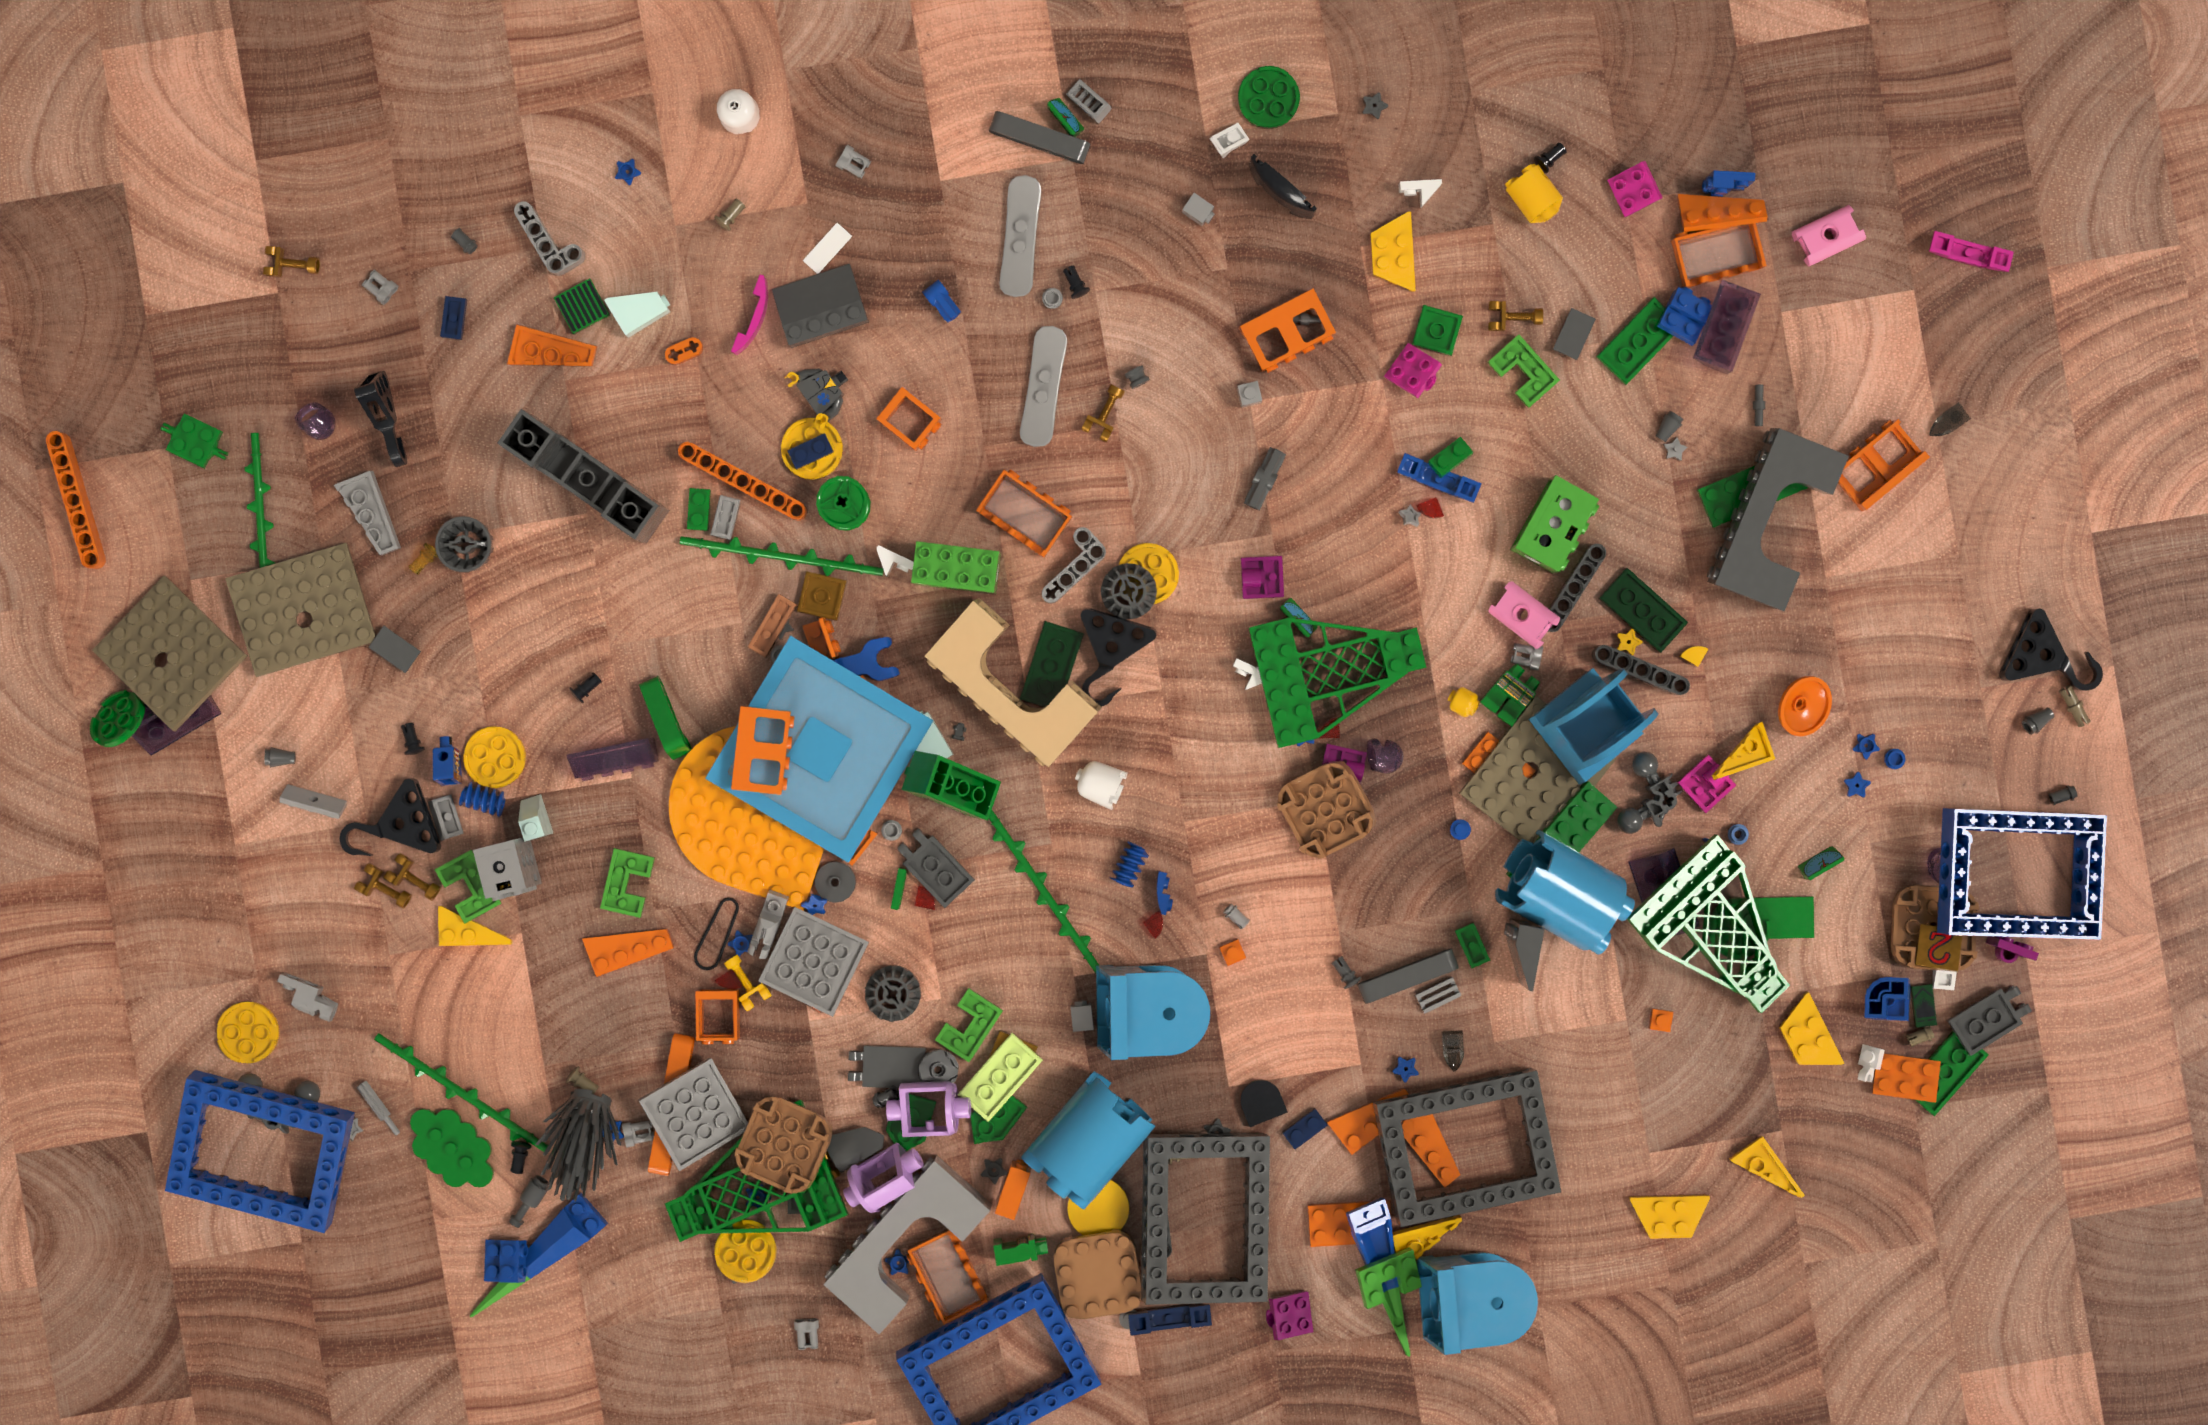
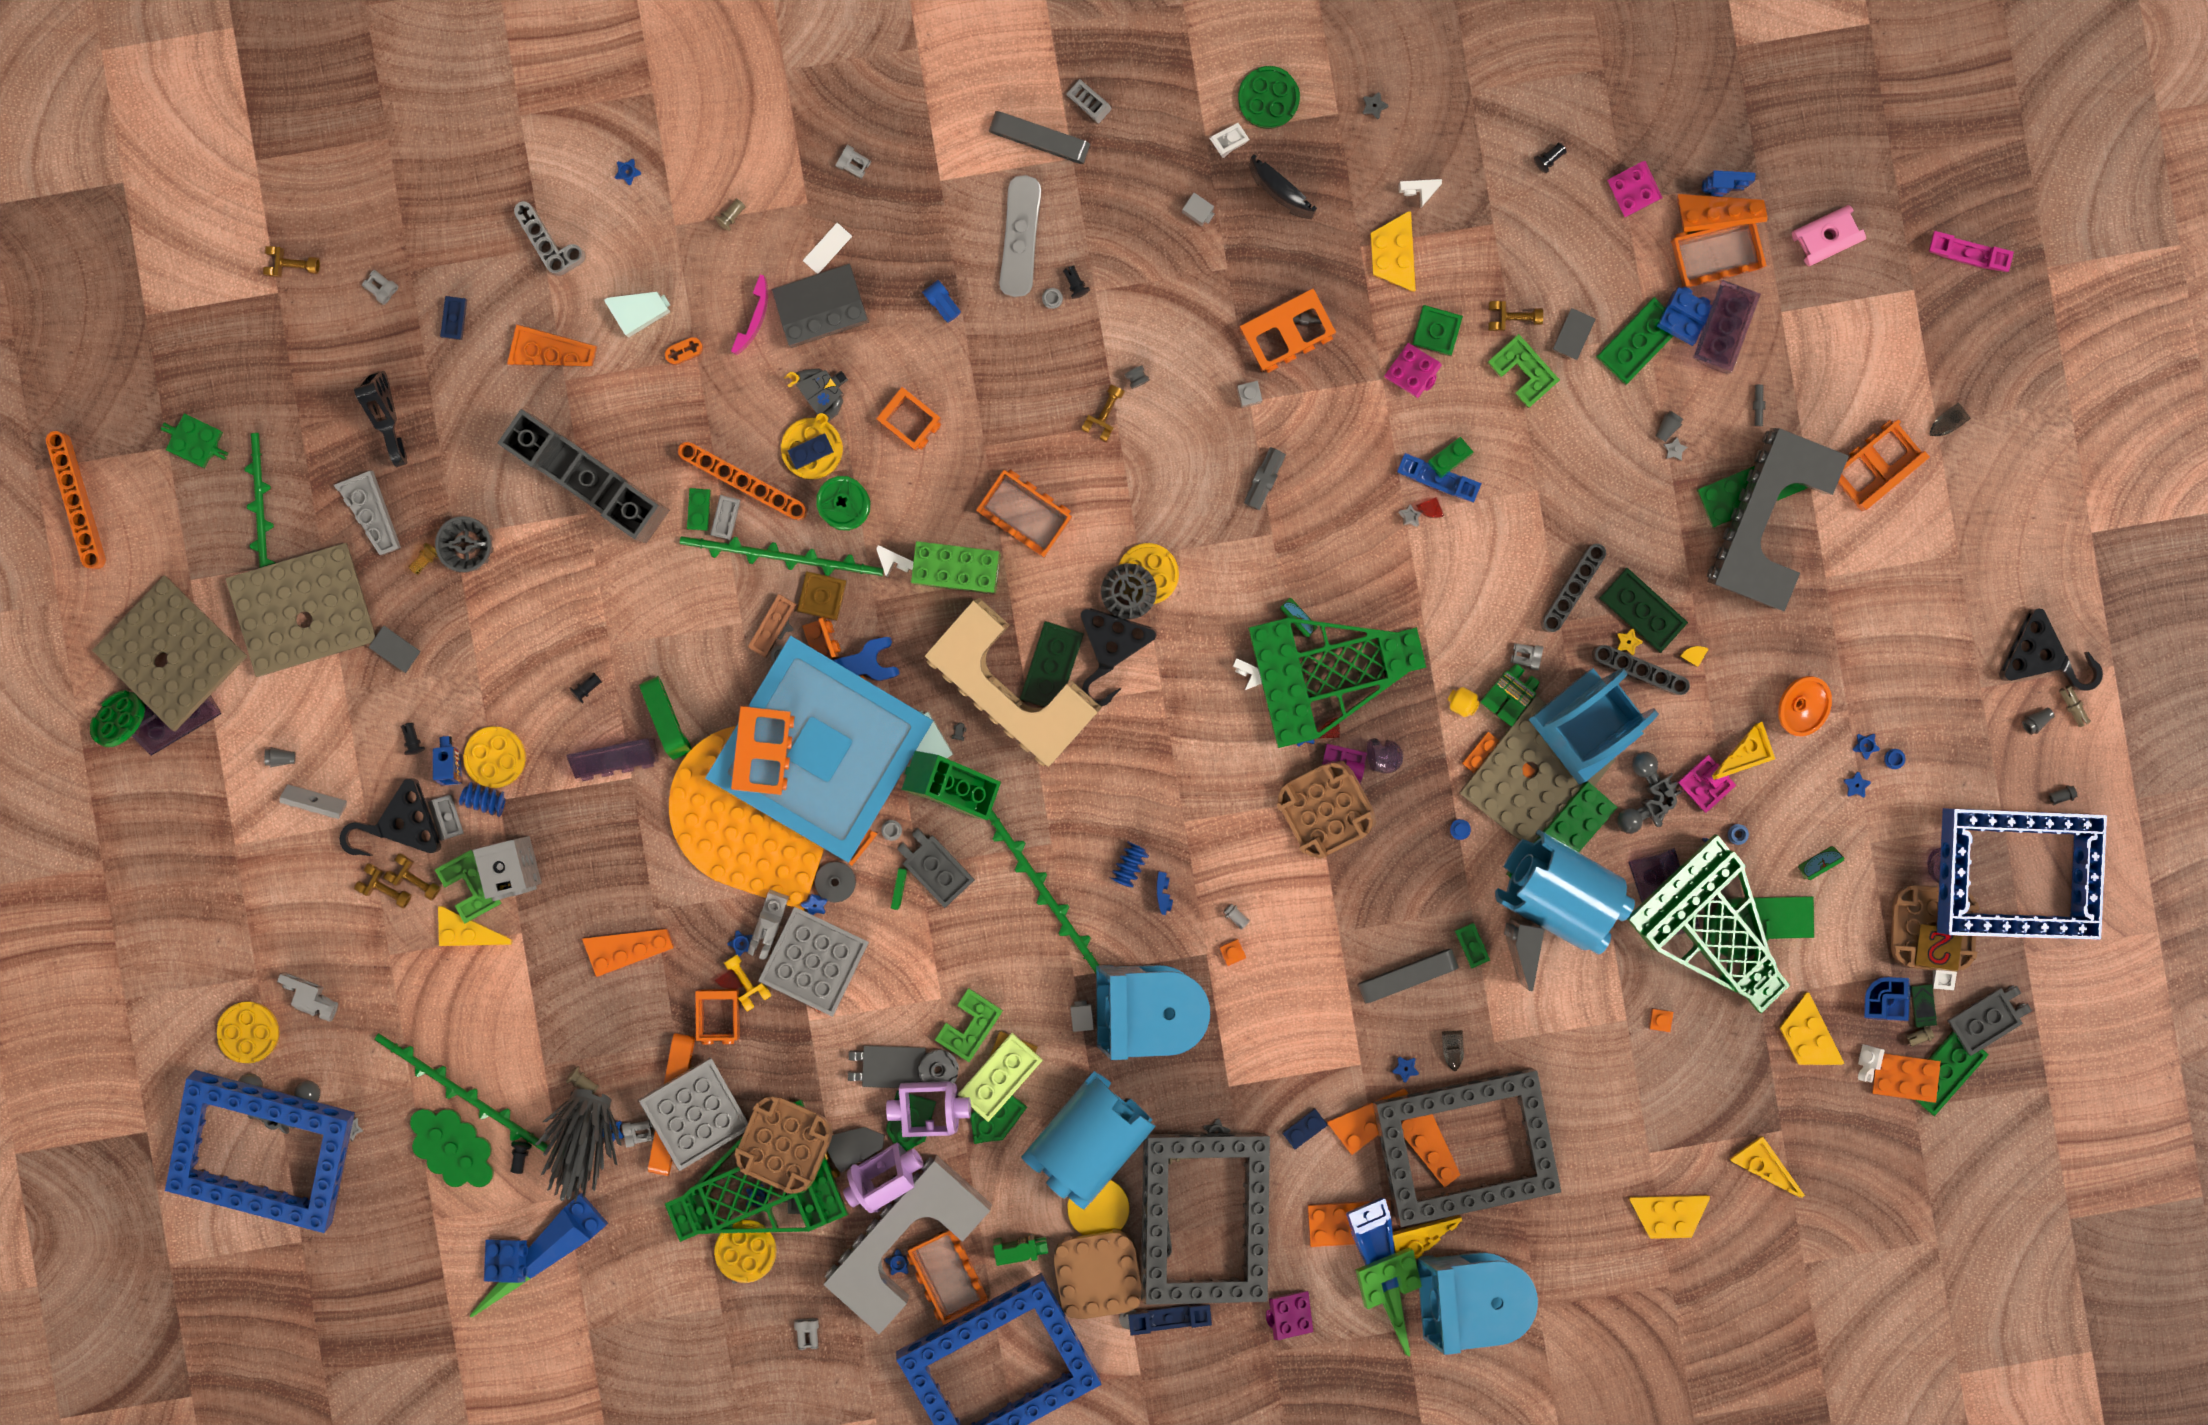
helmet [294,402,336,440] -> none
light grey axle [356,1081,400,1135] -> none
dark grey pin [451,228,478,254] -> none
dark grey piece [509,1175,549,1228] -> none
light aqua slope [518,794,553,842] -> none
tile [554,278,610,335] -> none
bright green plate [600,848,655,918] -> none
black piece [694,898,739,970] -> none
white cylinder [717,89,760,134] -> none
dark grey gear [865,965,921,1022] -> none
dark grey pin [872,1086,899,1108] -> none
clear red tile [915,886,935,910] -> none
dark grey plate [981,1158,1008,1184] -> none
orange window [995,1159,1031,1220] -> none
light grey piece [1020,326,1067,447] -> none
light grey beam [1042,527,1106,603] -> none
slope [1047,98,1084,137] -> none
white cylinder [1075,761,1127,810] -> none
clear red tile [1143,910,1163,939] -> none
black tile [1240,1079,1288,1127] -> none
magenta plate [1241,556,1284,599] -> none
dark grey pin [1331,956,1361,989] -> none
light grey tile [1415,977,1462,1014] -> none
bright pink piece [1488,581,1560,649] -> none
yellow cylinder [1505,164,1563,223] -> none
bright green piece [1510,475,1600,574] -> none
magenta plate [1986,936,2039,963] -> none

